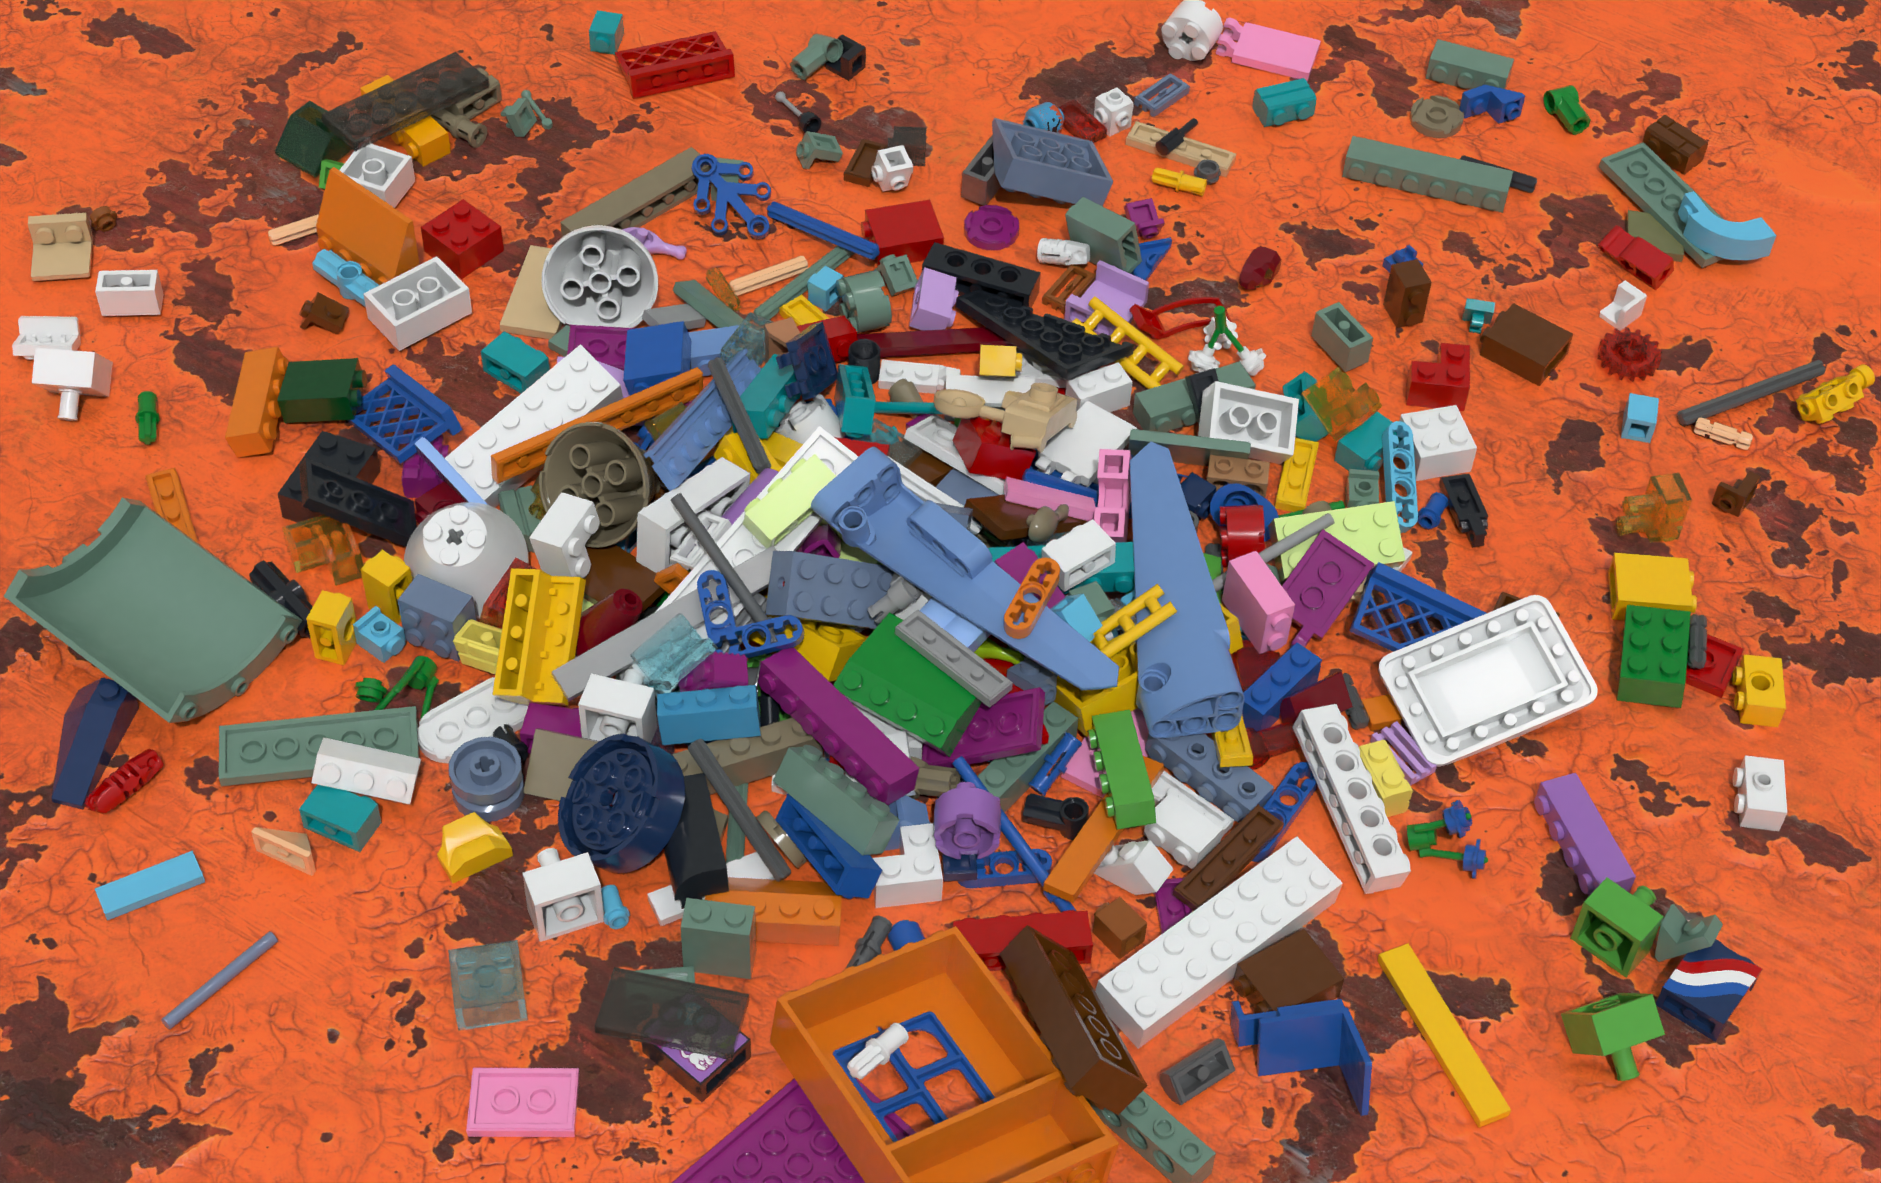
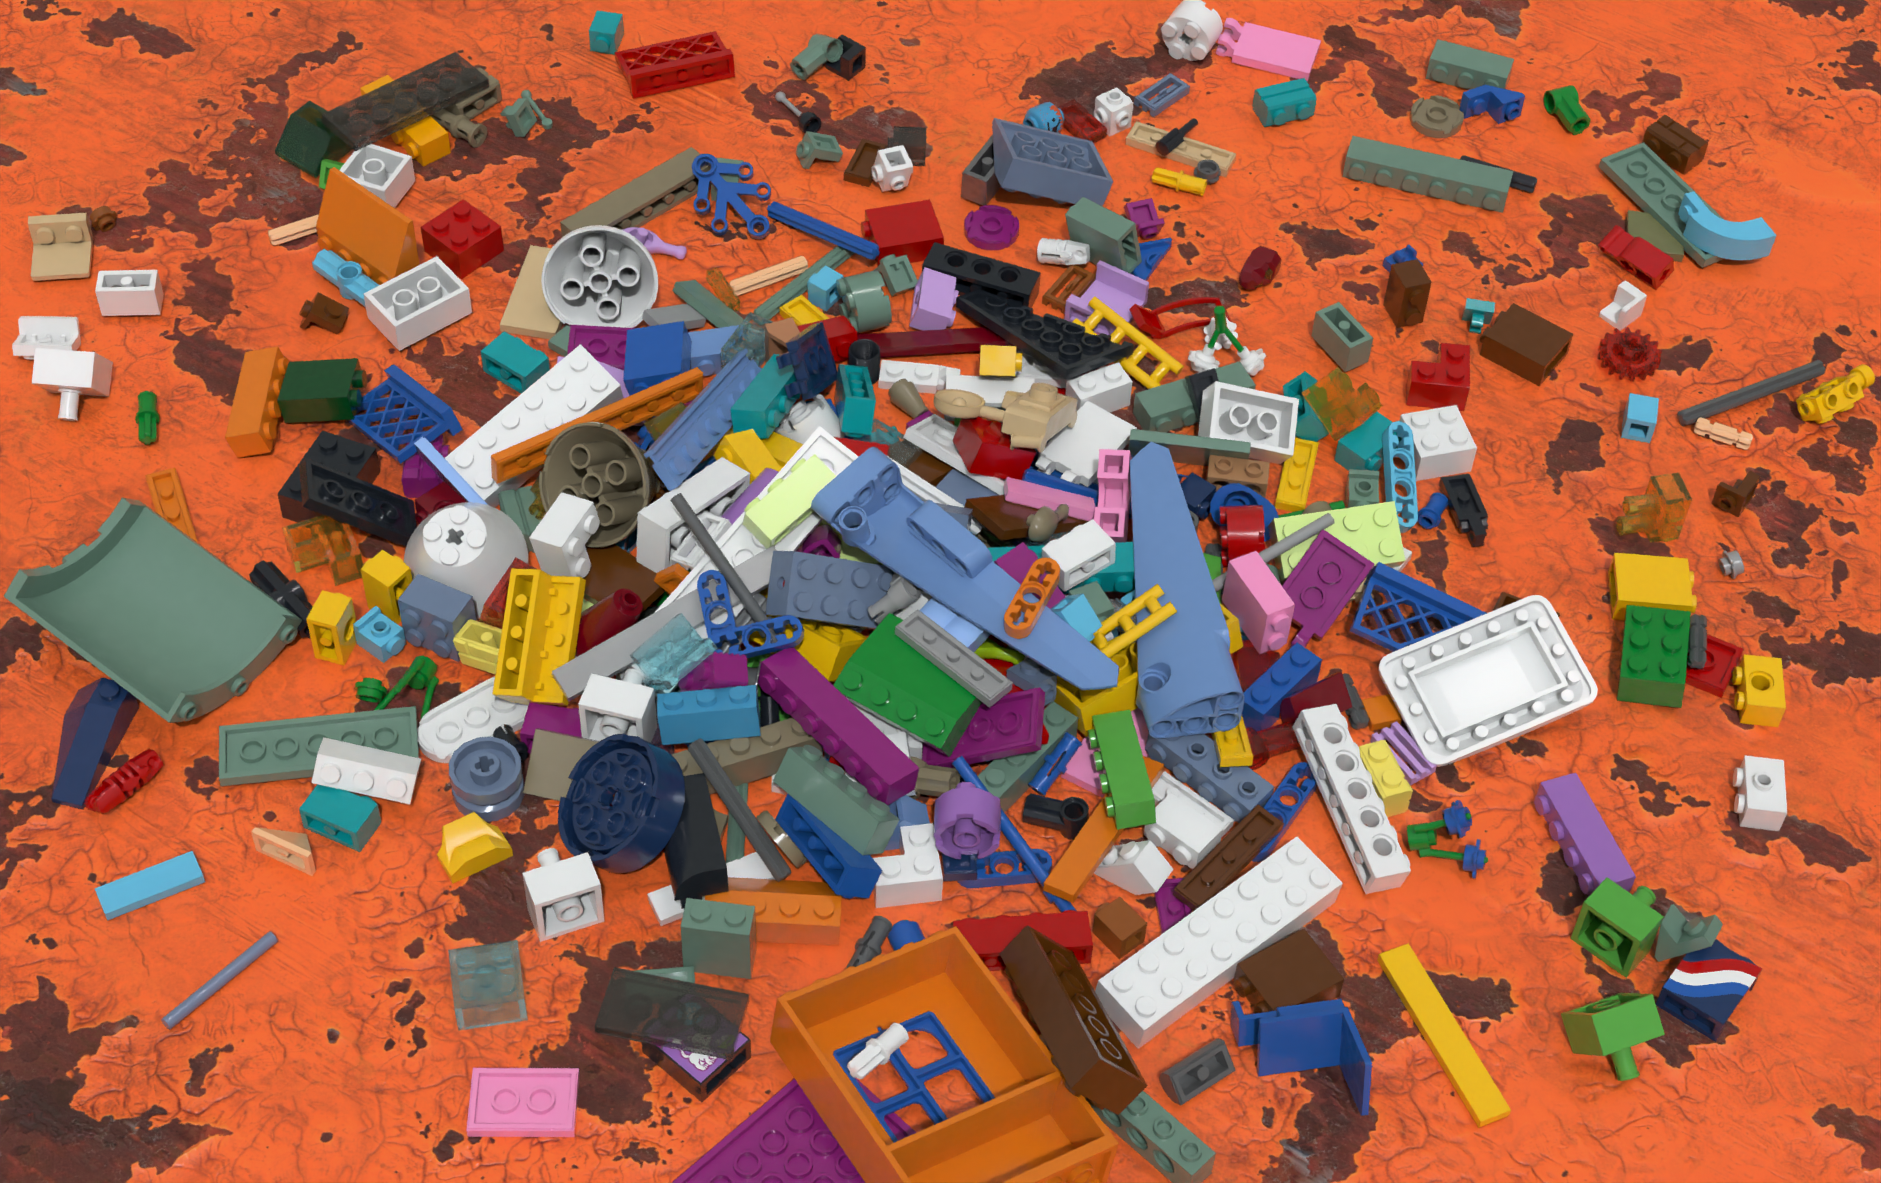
medium azure pin [601,885,630,929] -> none
dark grey axle [708,357,771,474] -> none
teal bar [874,402,942,414] -> none
none -> light grey plate [1718,550,1744,579]

